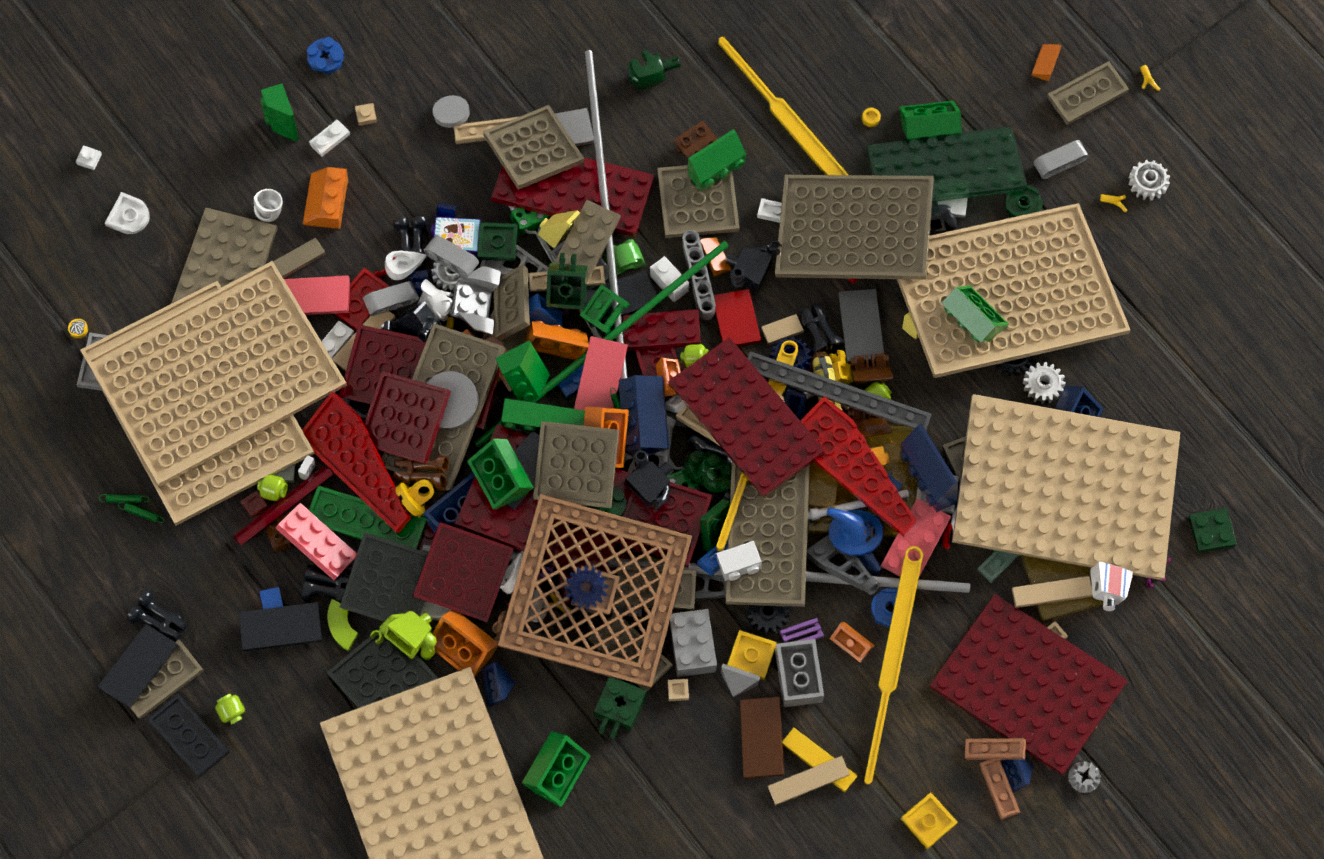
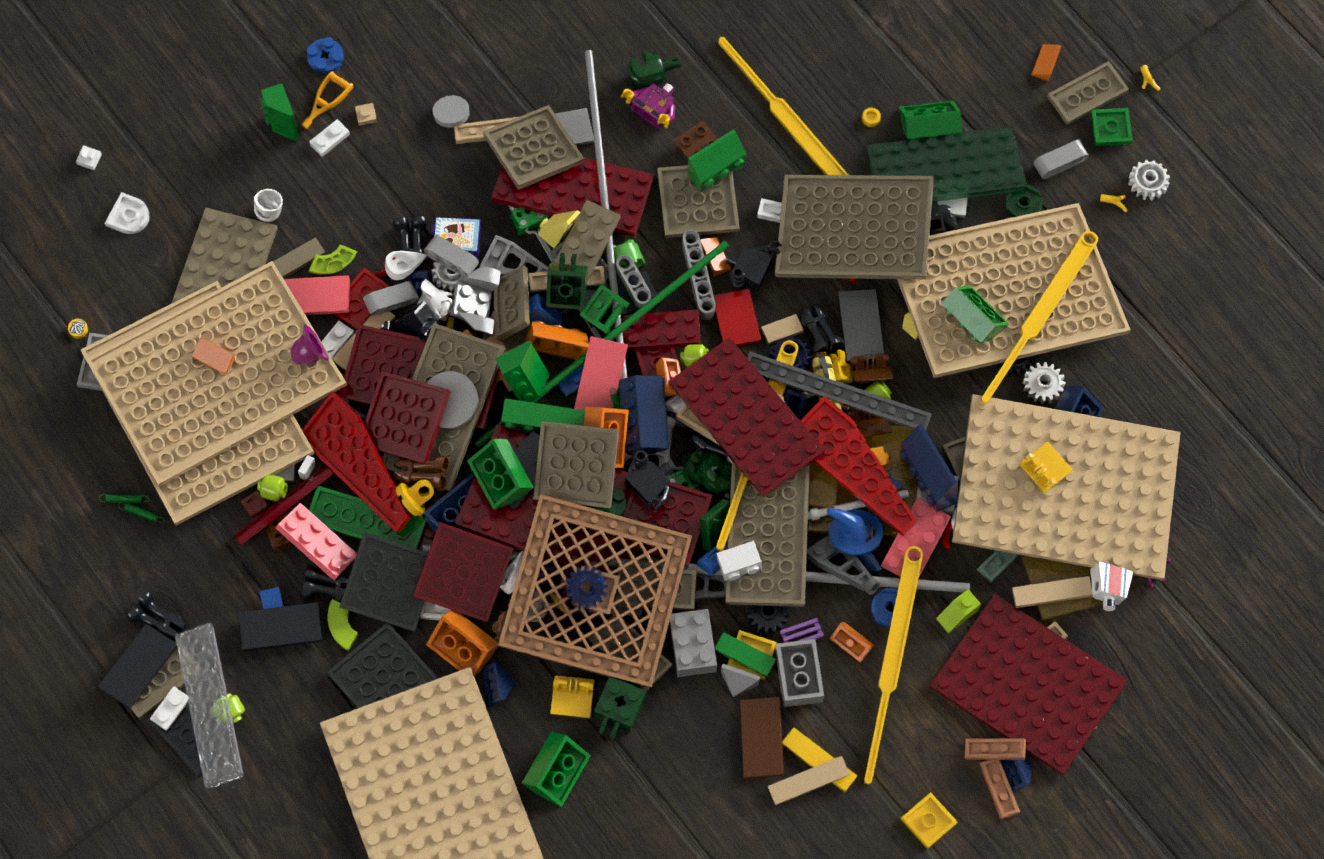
orange slope [303,167,348,229] -> none
lime torso [371,611,437,660] -> none
clear blue tile [436,203,457,218] -> none
dark green plate [478,223,518,261] -> none
white brick [650,256,689,302] -> none
tan plate [668,679,689,701] -> none
light grey gear [1068,761,1101,793] -> none
dark green plate [1188,508,1237,553] -> none
none -> white plate [150,686,190,731]
none -> clear plate [175,623,244,788]
none -> orange slope [192,337,235,375]
none -> magenta piece [291,324,329,365]
none -> light orange piece [301,71,353,130]
none -> lime tile [308,244,358,275]
none -> yellow hinge [550,676,594,718]
none -> light grey beam [616,255,651,308]
none -> magenta torso [621,83,675,129]
none -> green tile [715,632,776,678]
none -> lime slope [936,589,981,634]
none -> yellow piece [980,231,1098,405]
none -> yellow hinge [1019,441,1073,493]
none -> green plate [1091,108,1132,146]

